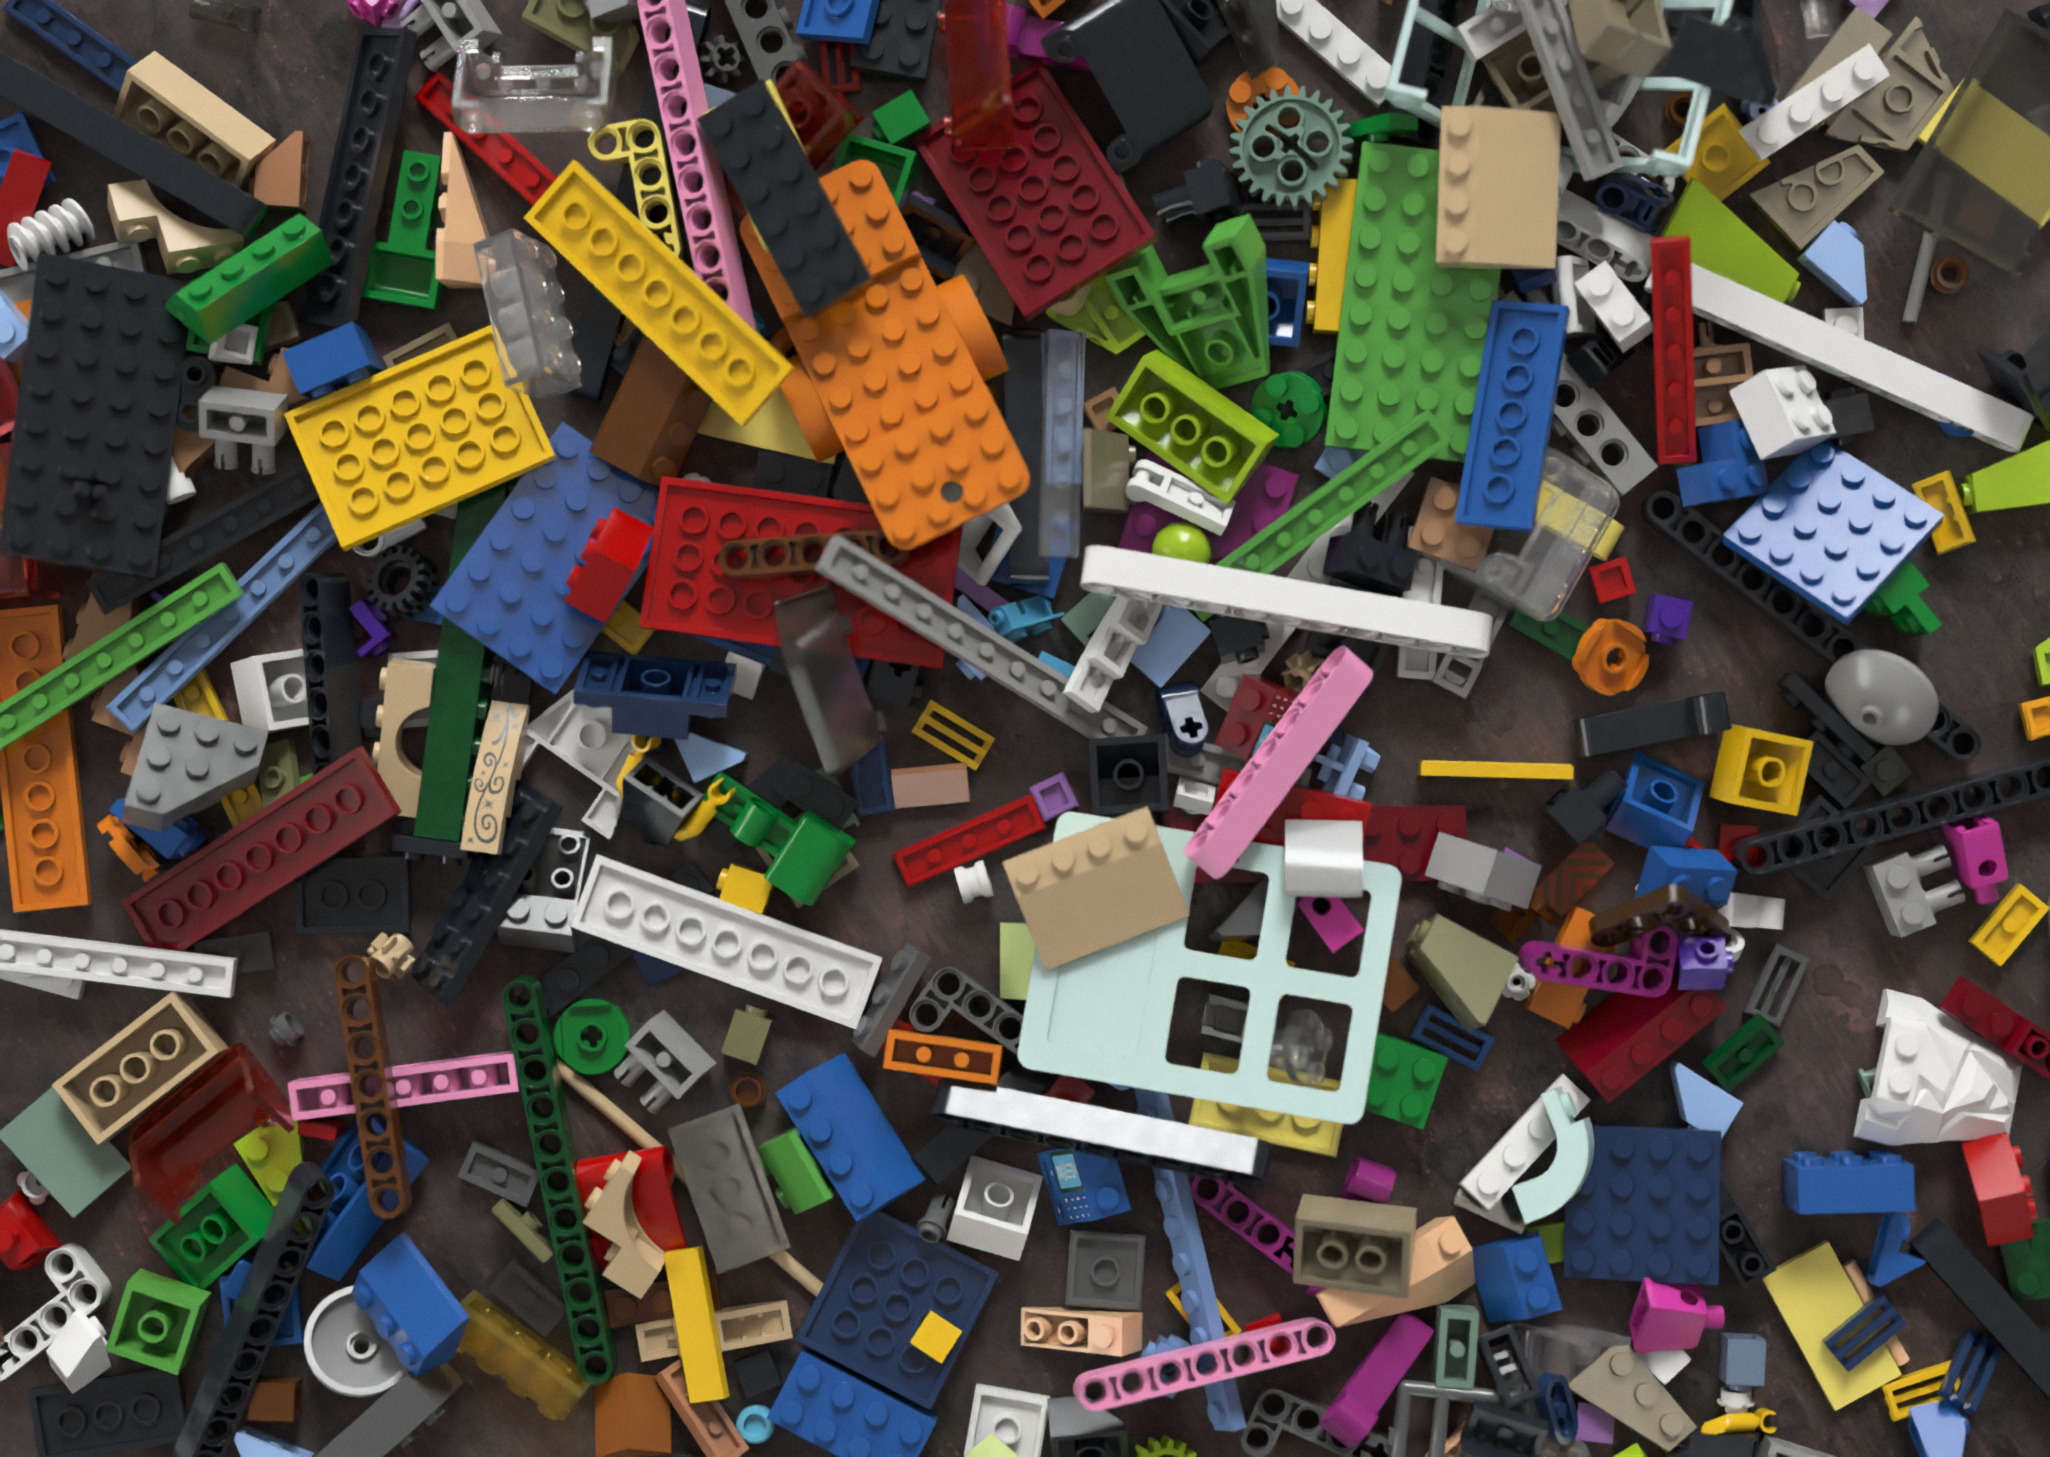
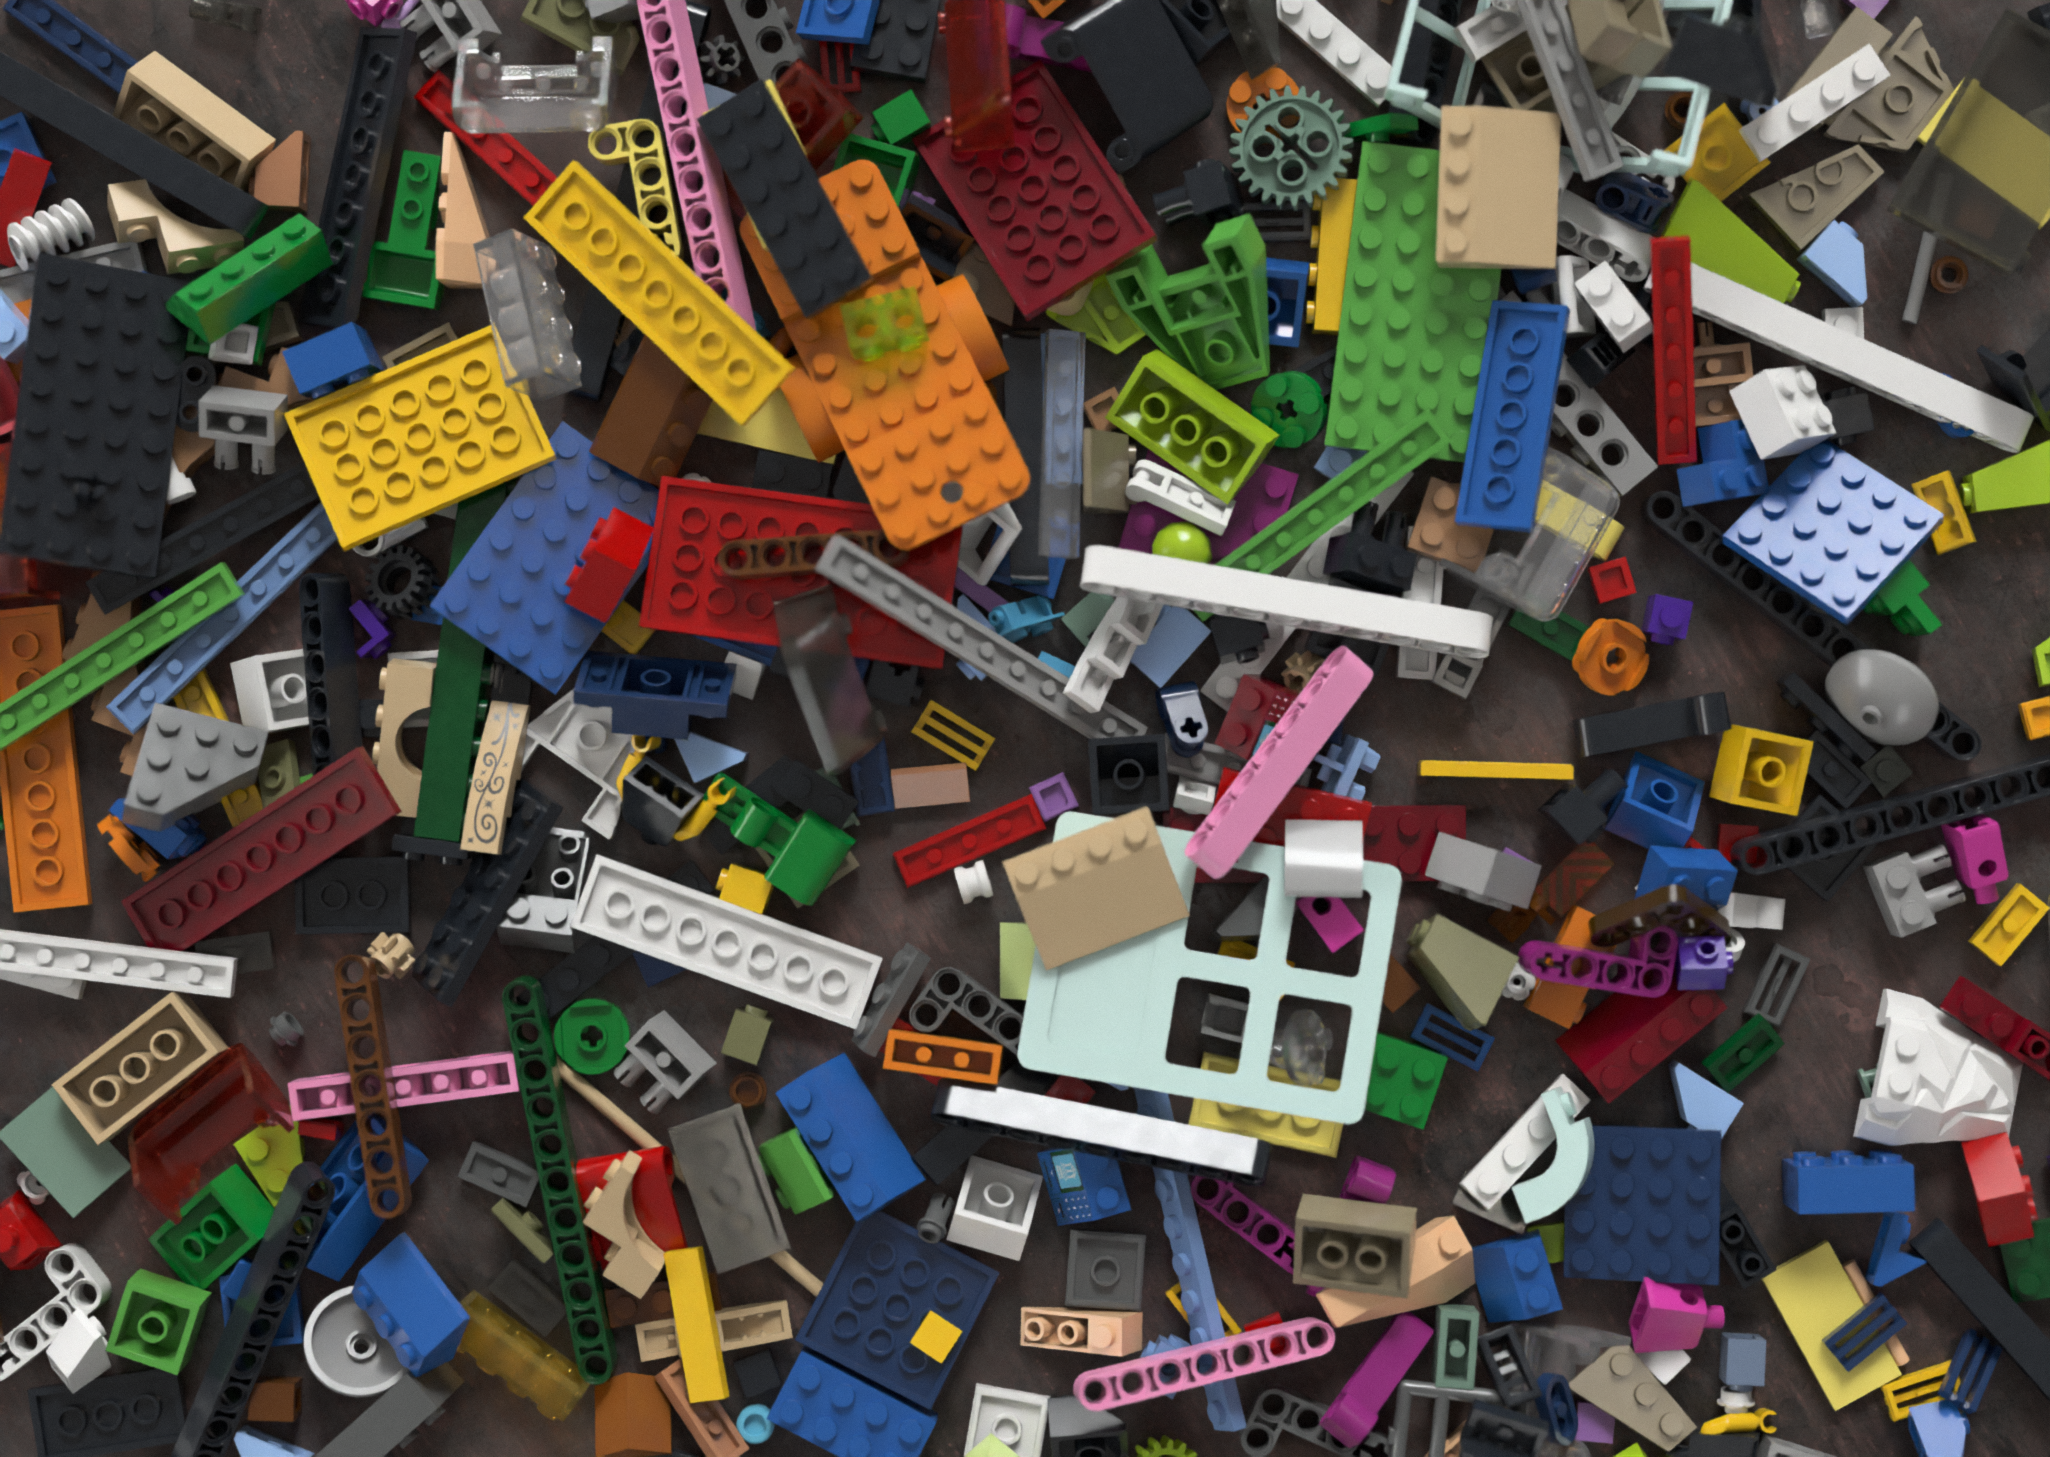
none -> clear neon green brick [840,286,930,361]

